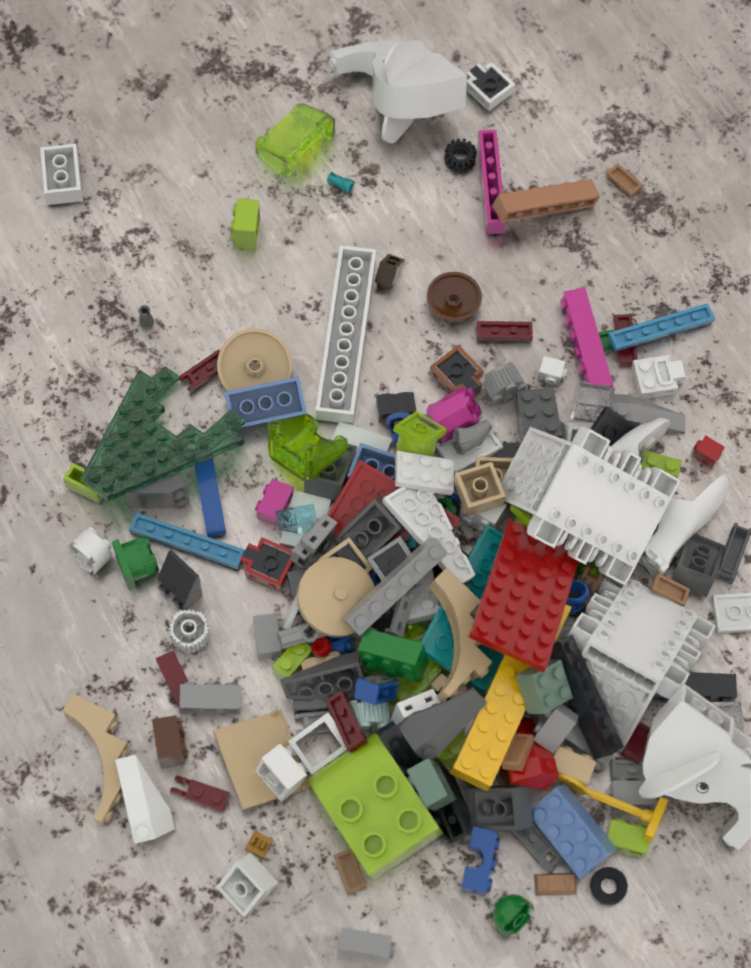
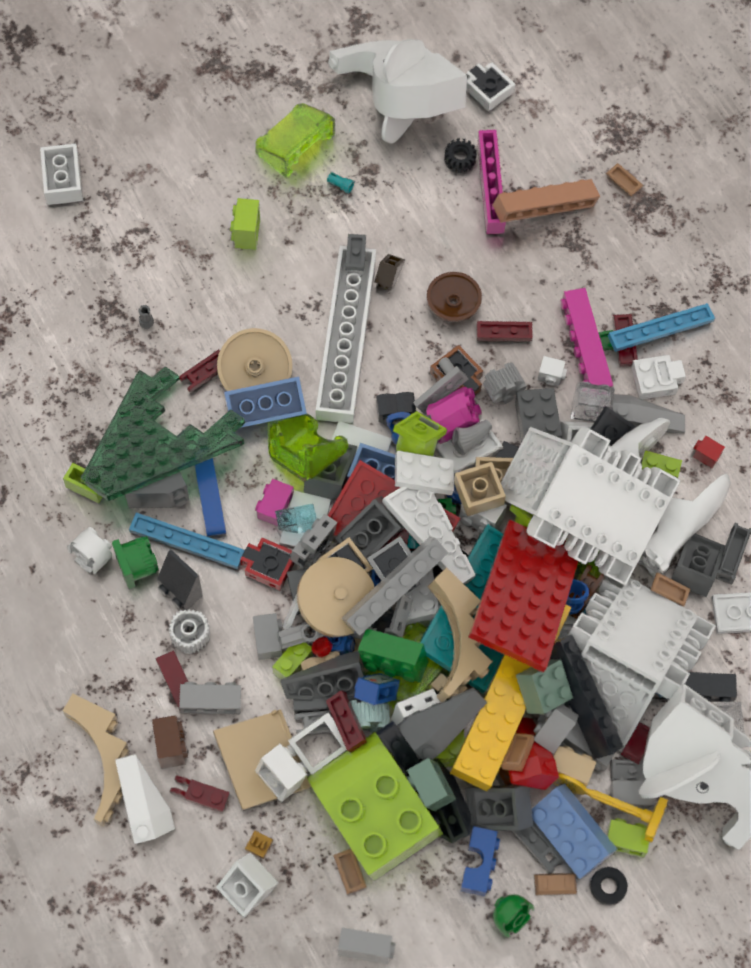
none -> dark grey plate [345,234,366,271]
none -> light grey piece [413,357,468,414]

